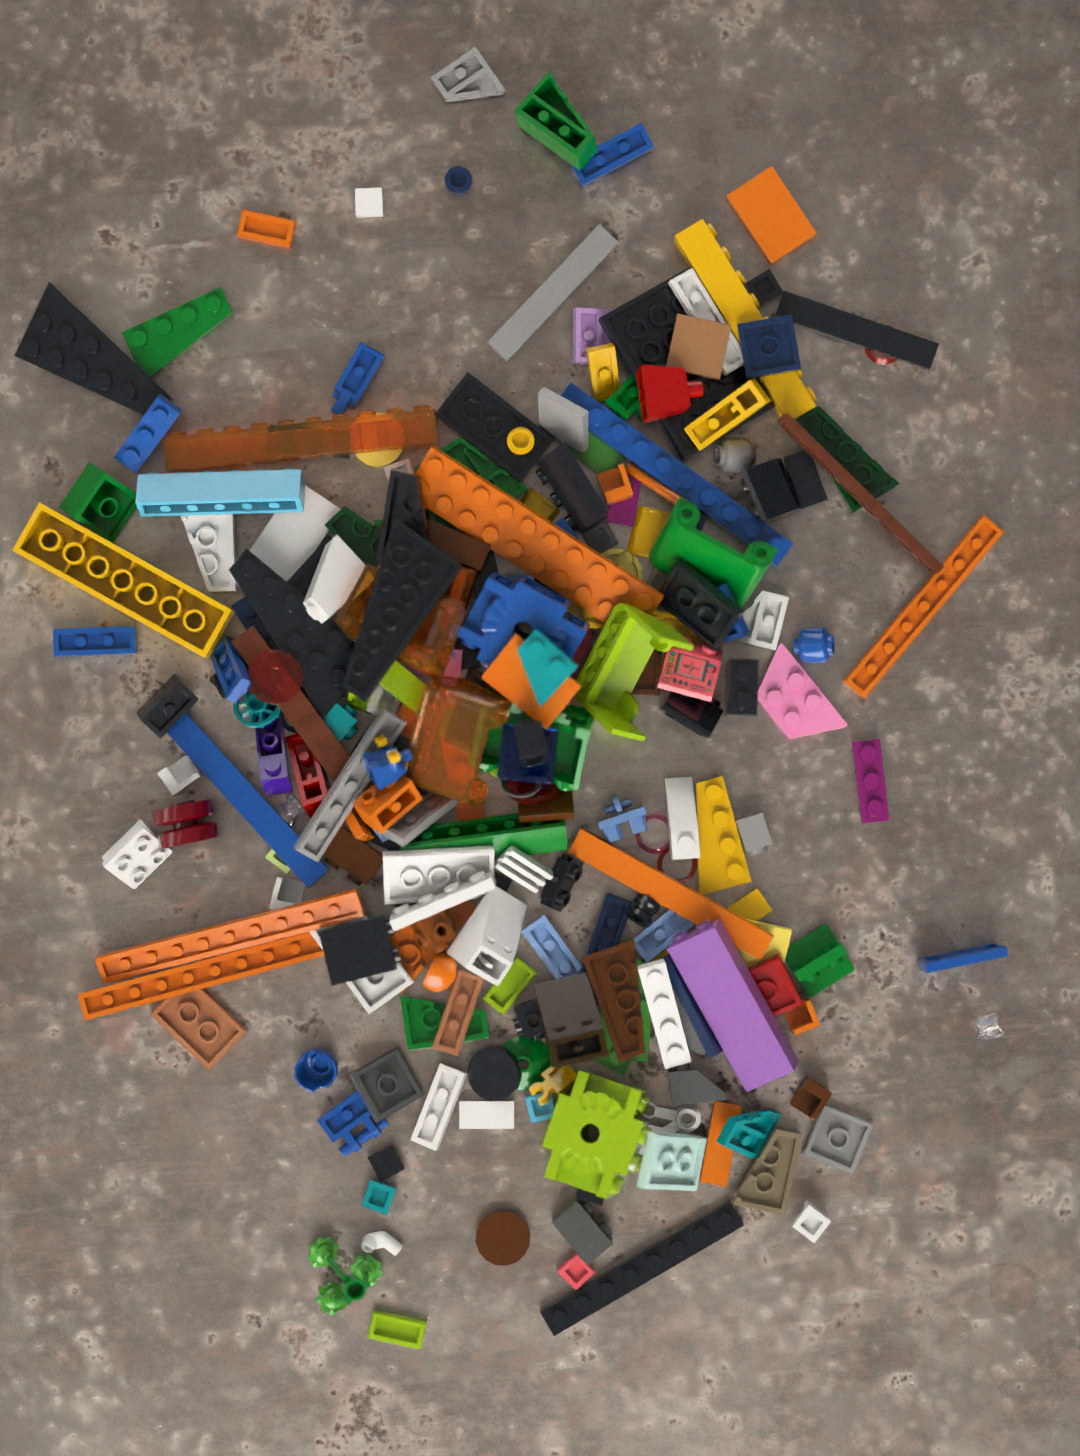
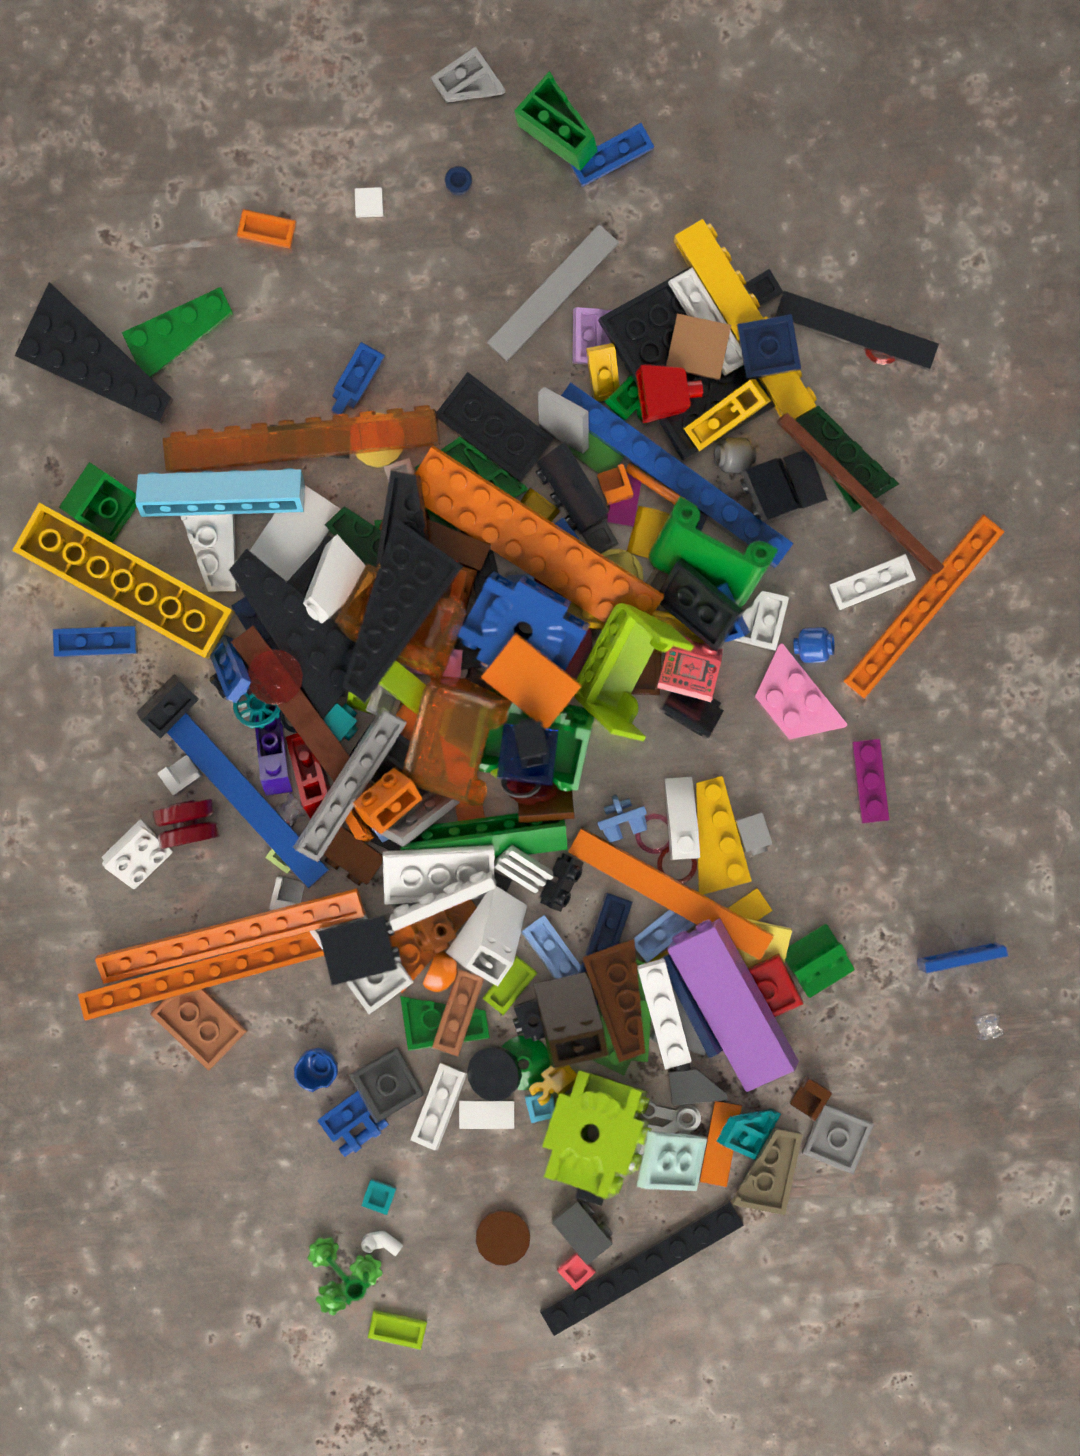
blue plate [114,394,182,473] -> none
blue piece [362,735,413,790] -> none
black tile [368,1144,405,1182] -> none
yellow plate [507,427,534,455] -> none
teal wing [517,628,578,706] -> none
black wheel [626,894,660,927] -> none
black brick [725,659,759,717] -> none
orange tile [726,166,817,265] -> none
orange panel [784,997,820,1035] -> none
white panel [792,1200,831,1243] -> none
none -> white plate [828,554,916,610]

